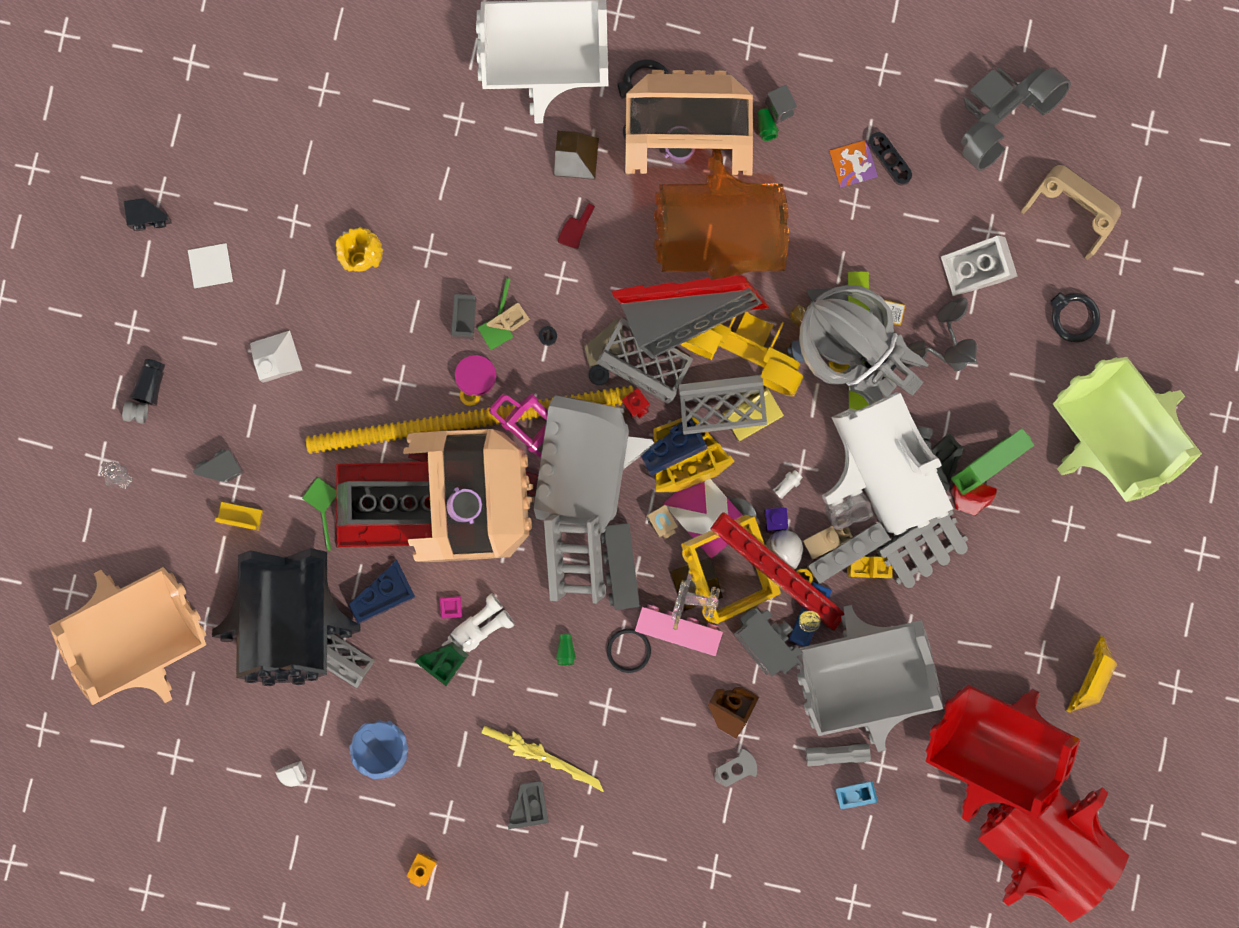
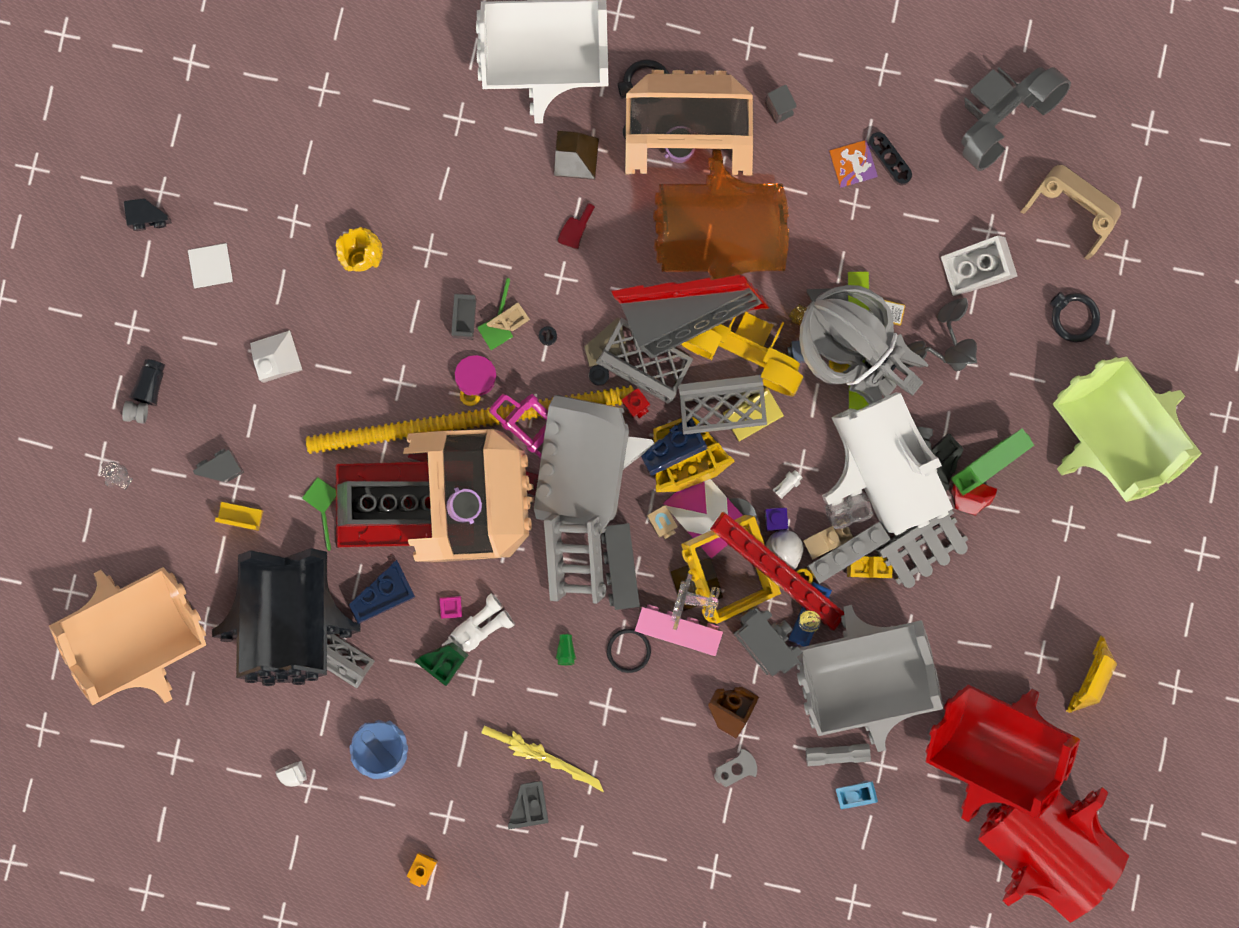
green cone [757,109,779,141] -> none

